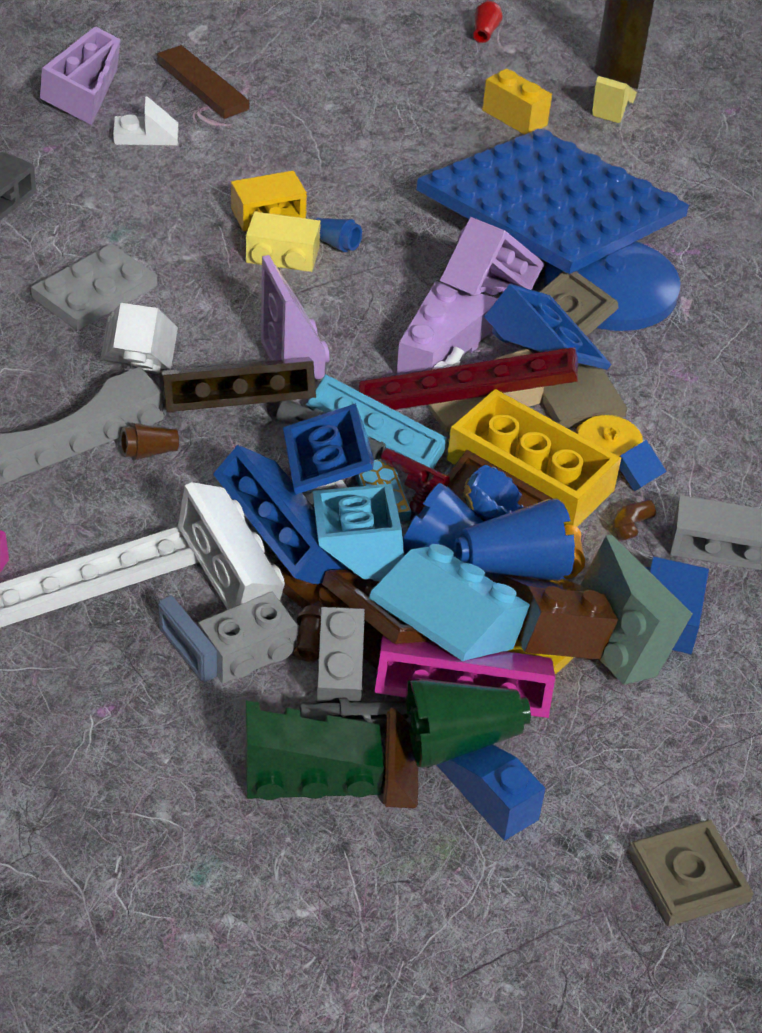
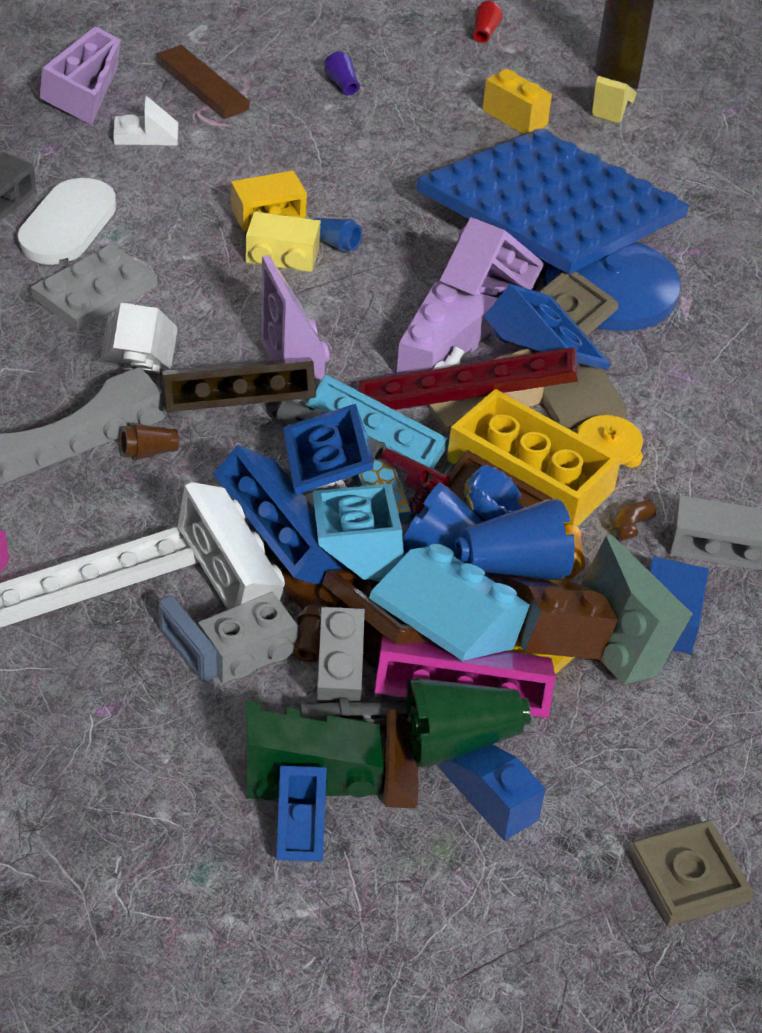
blue tile [619,440,667,492] -> none
none -> white tile [18,178,116,265]
none -> blue slope [276,766,327,862]
none -> dark purple cone [324,51,360,96]

